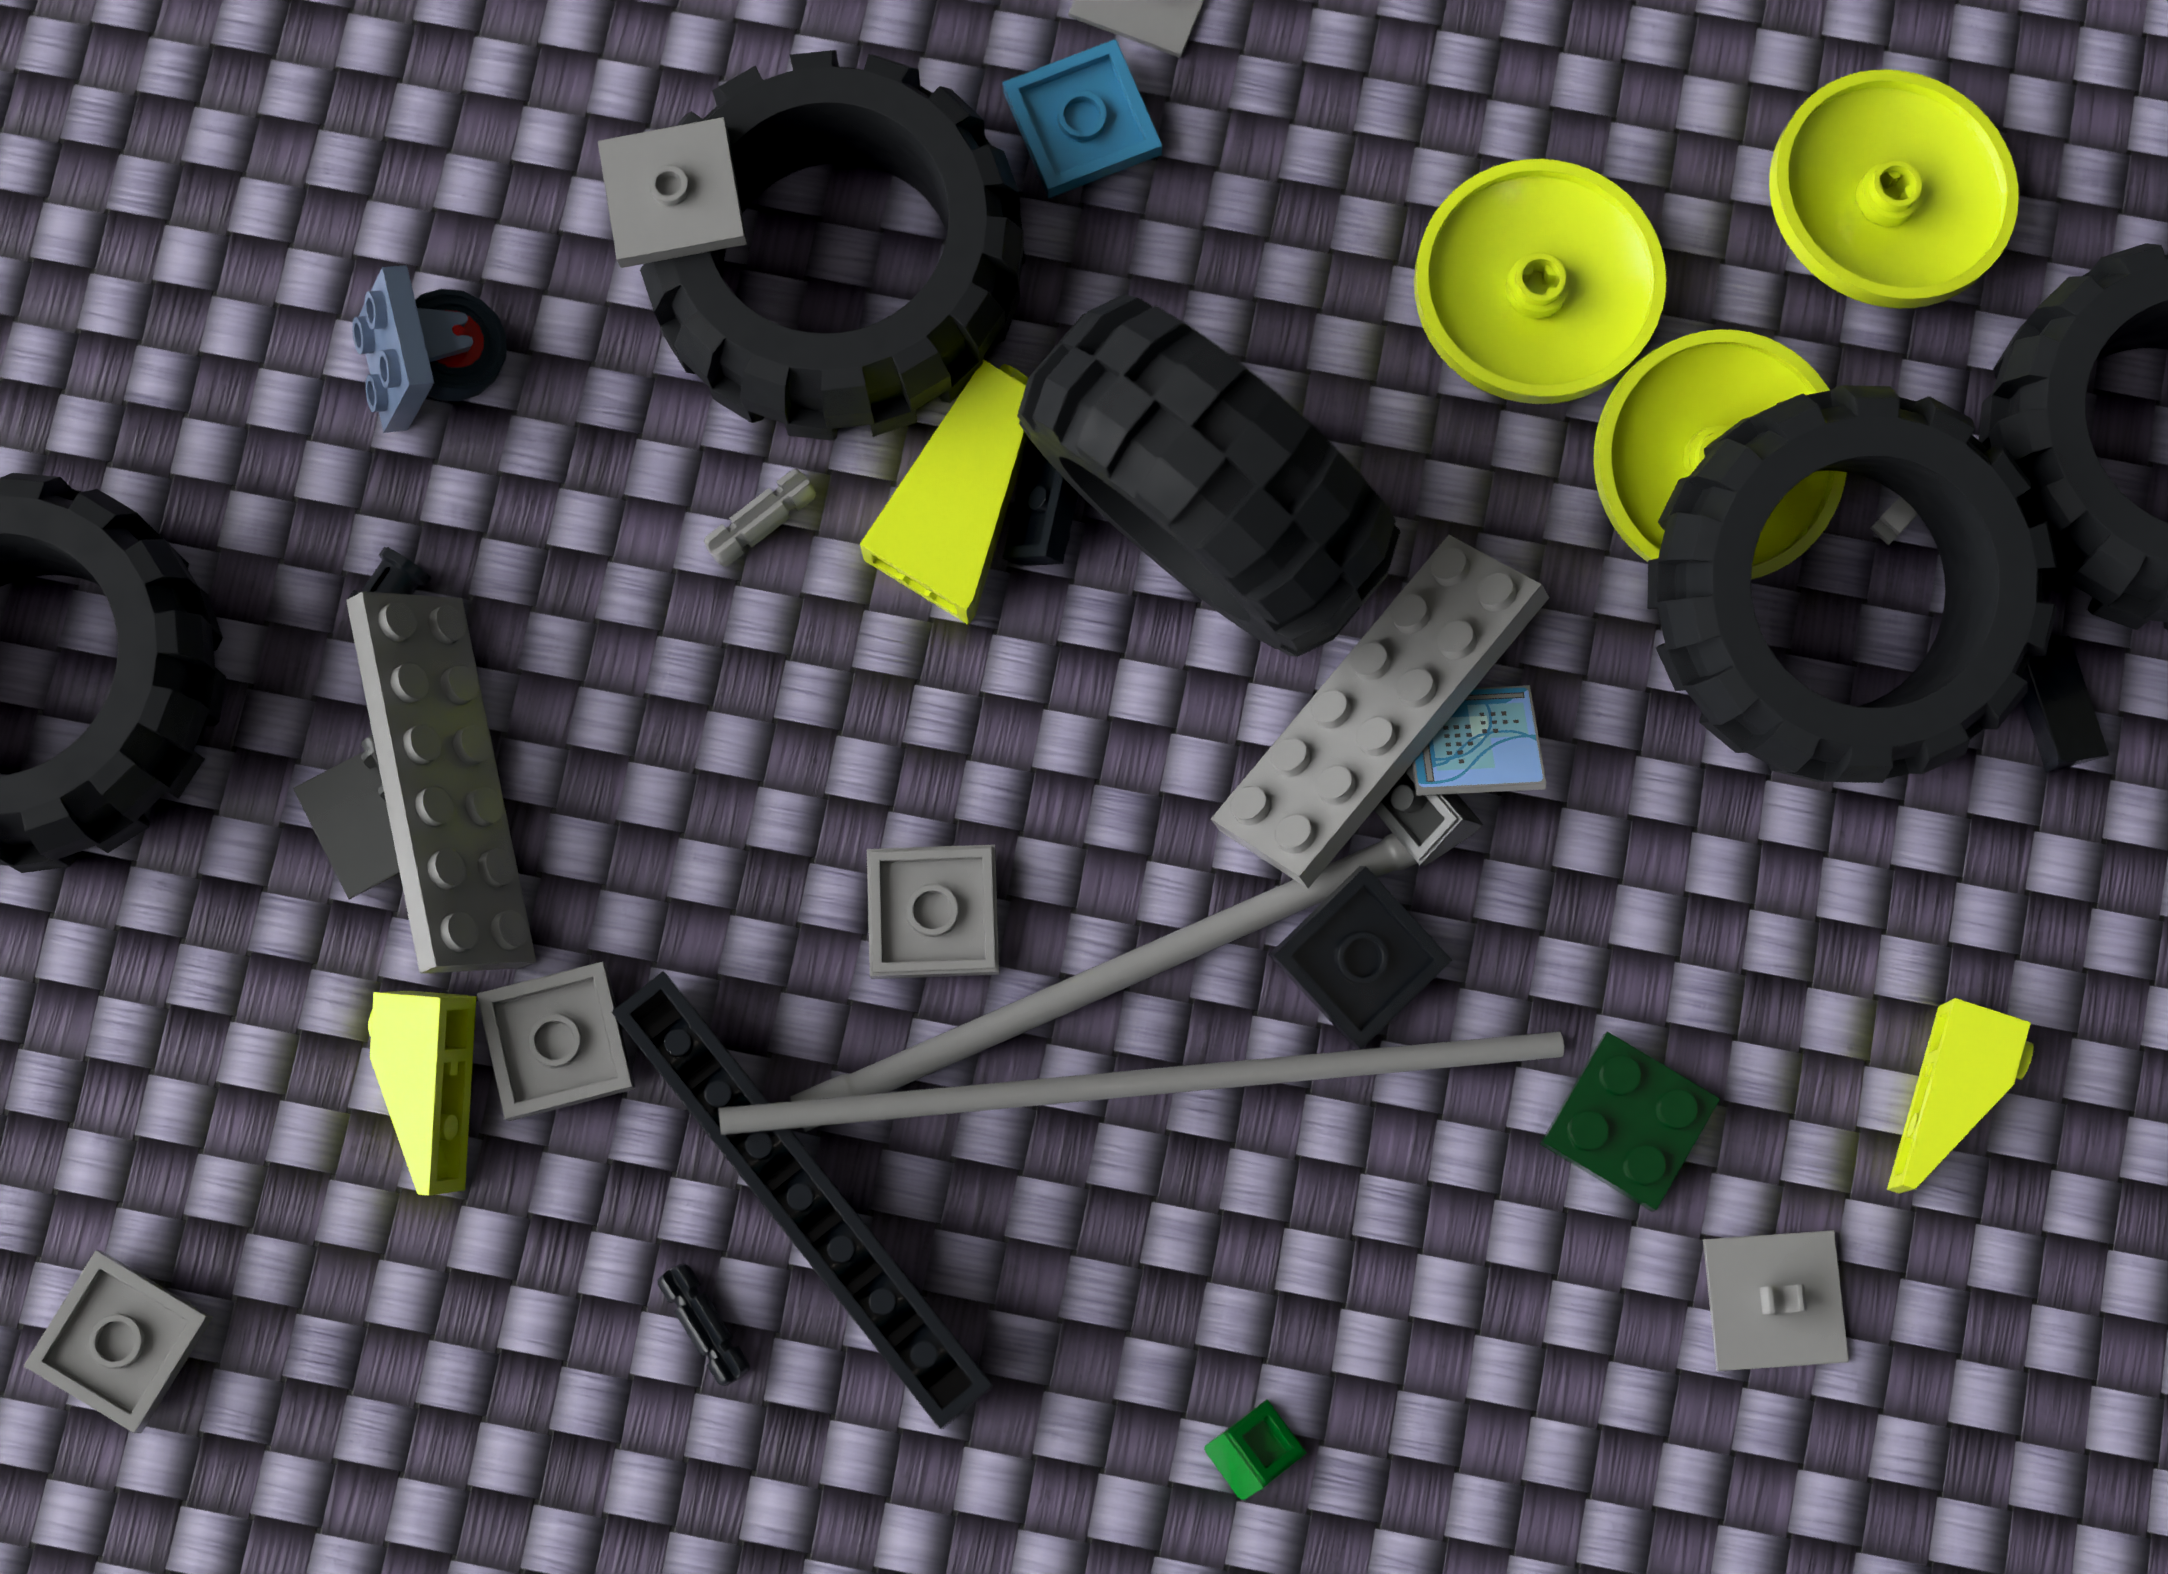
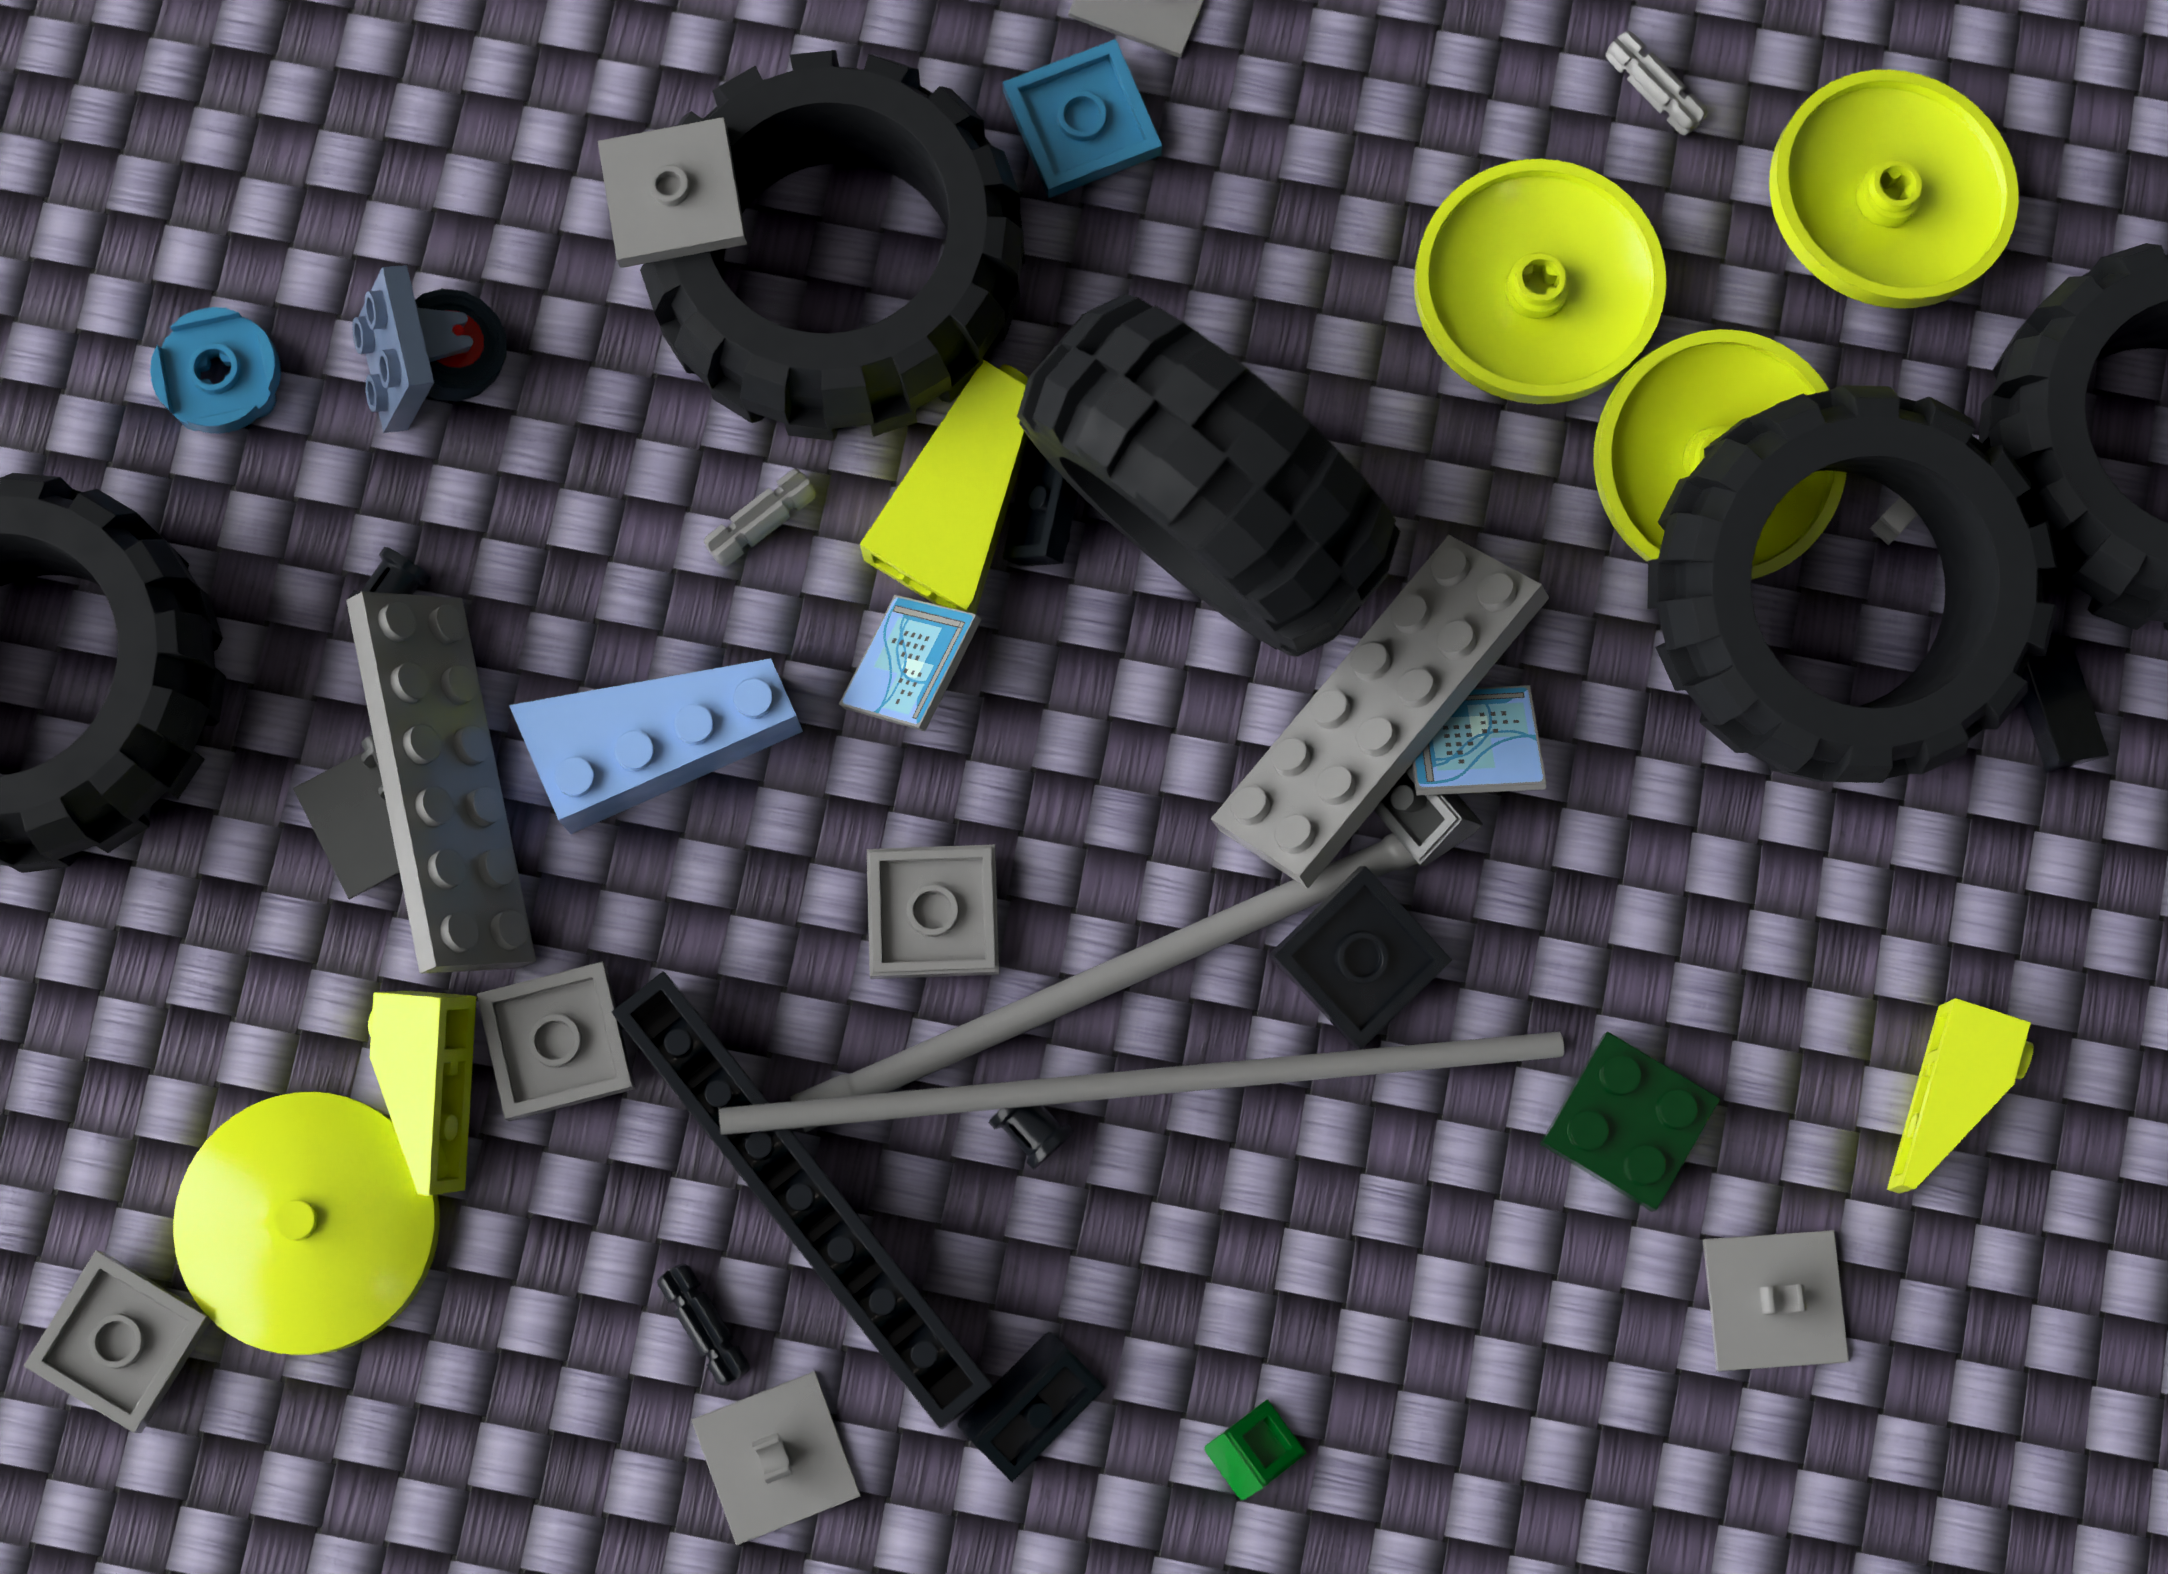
none -> dark azure plate [150,307,281,434]
none -> neon yellow dish [173,1092,440,1355]
none -> light blue wedge [509,658,803,834]
none -> light grey piece [691,1371,861,1545]
none -> piece [838,595,982,732]
none -> black slope [957,1332,1105,1482]
none -> black bush [988,1105,1074,1170]
none -> light grey axle [1606,31,1708,135]

